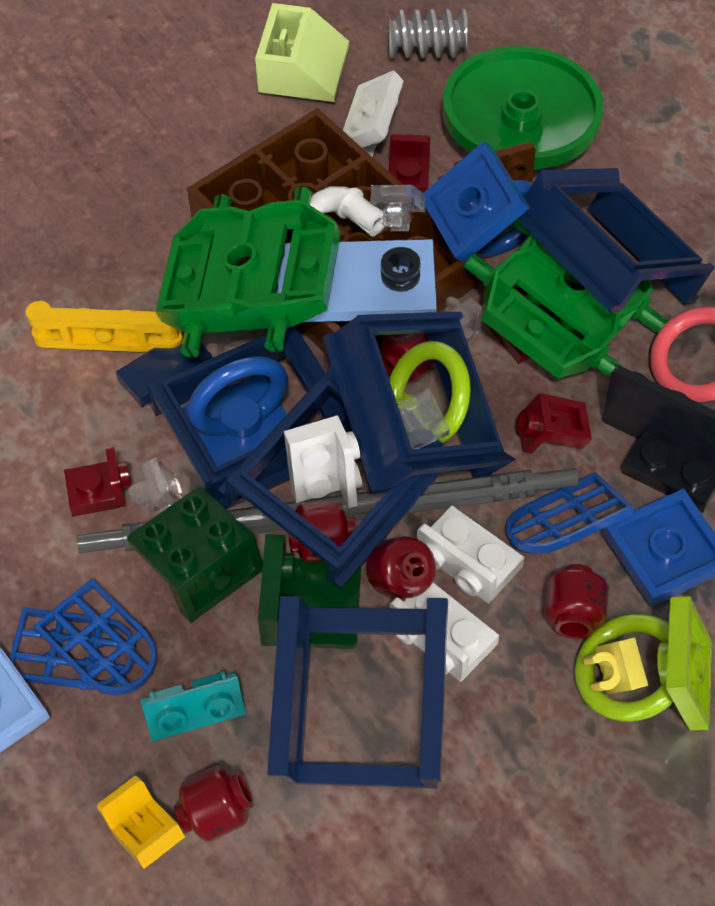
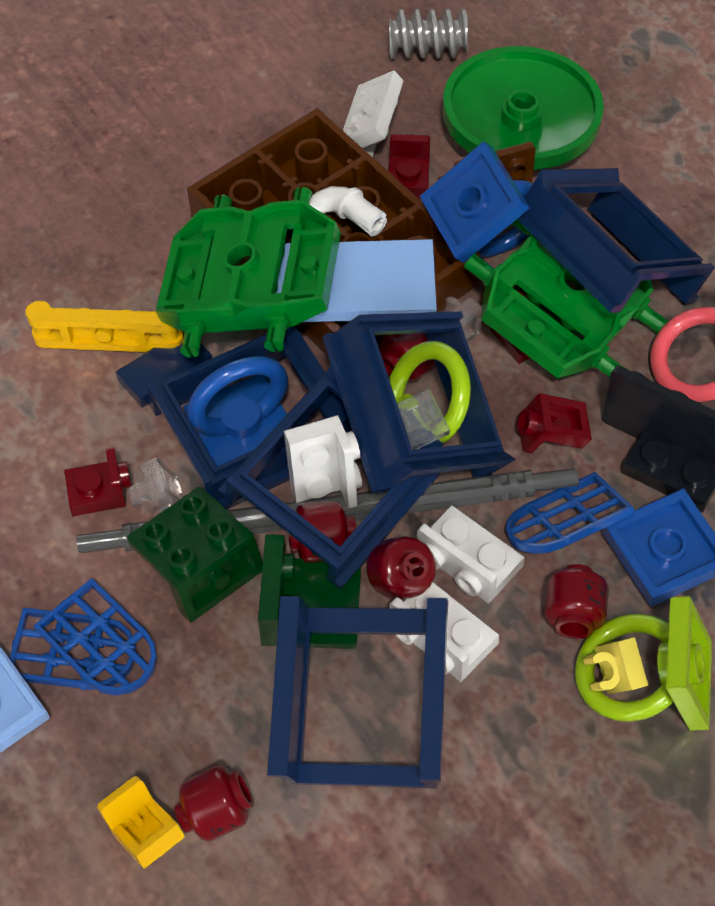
teal hinge [140,670,246,742] -> none
yellowish green slope [255,3,349,102] -> none
clear tile [370,185,426,231] -> none
black bush [381,247,421,292] -> none

